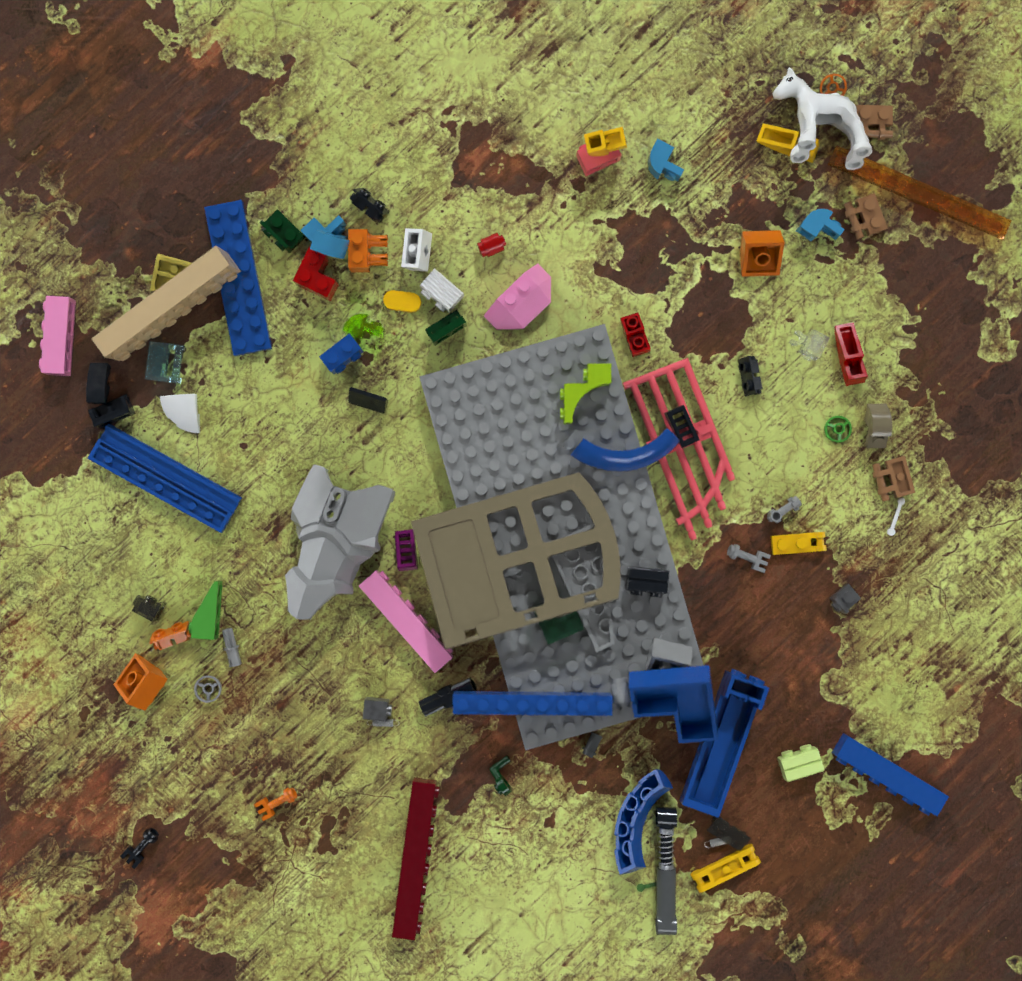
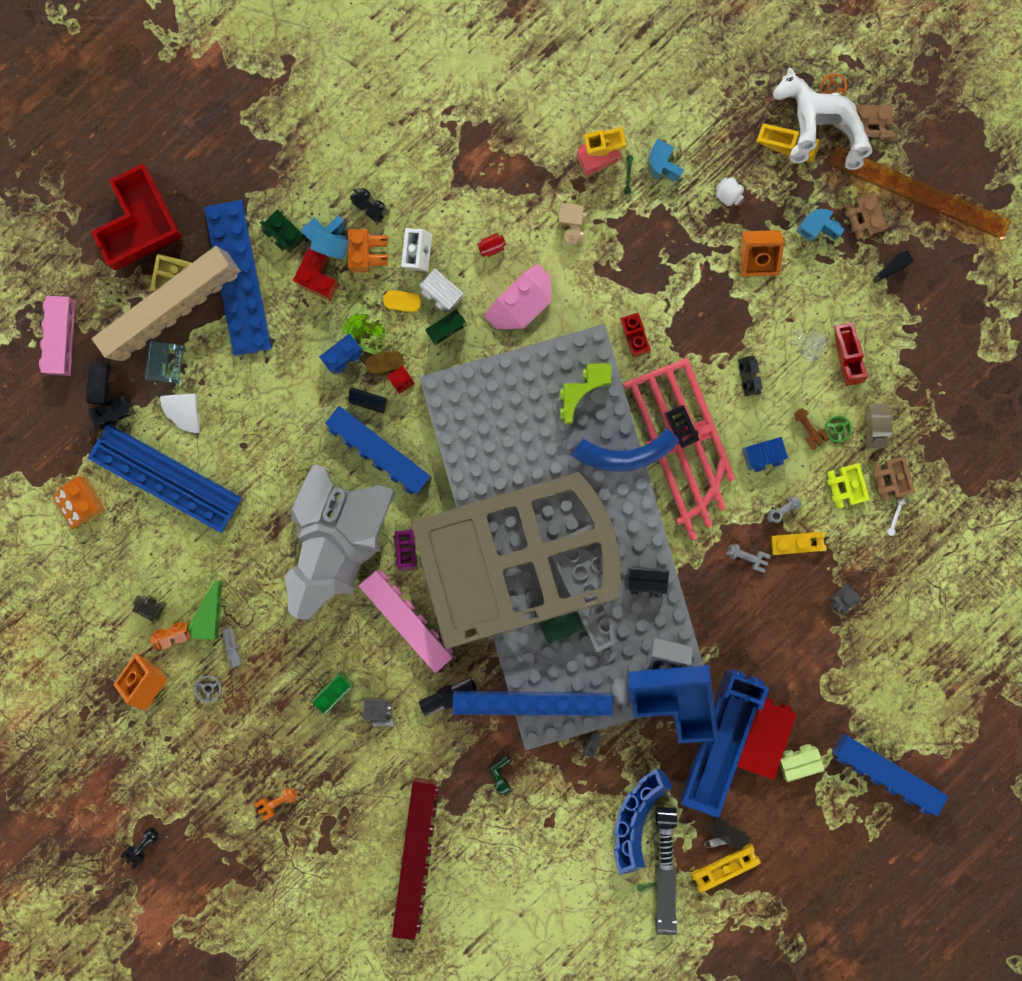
none -> orange slope [52,476,106,530]
none -> red piece [91,163,183,271]
none -> green brick [311,671,355,715]
none -> blue brick [325,406,431,495]
none -> pearl gold tile [366,351,404,375]
none -> red brick [387,365,415,394]
none -> tan brick [558,203,587,246]
none -> clear green hinge [623,155,634,195]
none -> white head [715,177,744,206]
none -> red brick [737,697,797,780]
none -> blue brick [742,437,788,472]
none -> dark orange hinge [793,408,829,451]
none -> neon yellow plate [827,463,870,509]
none -> black slope [873,249,913,283]

